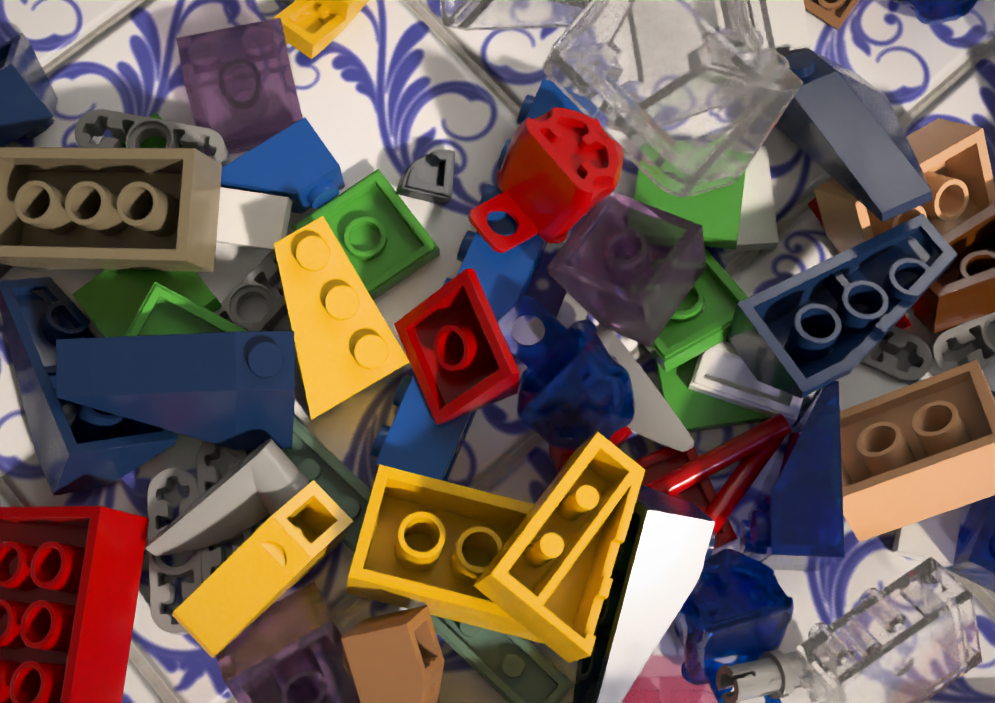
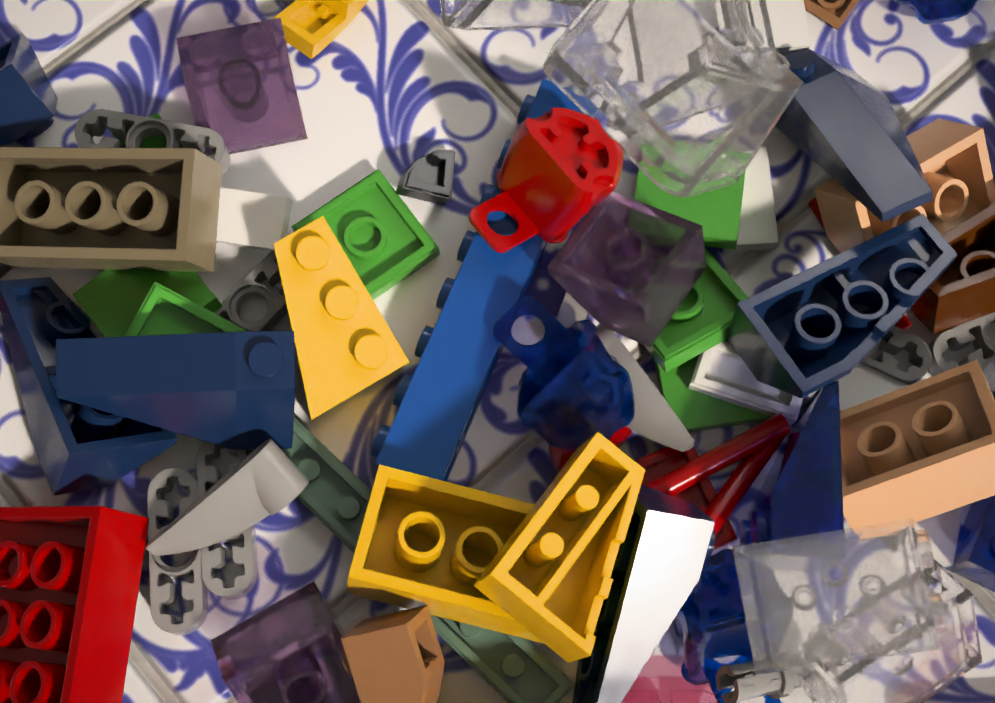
yellow slope [172,480,354,659] -> none
blue slope [221,117,345,214] -> none
red slope [394,268,520,425] -> none
none -> clear piece [732,518,947,675]

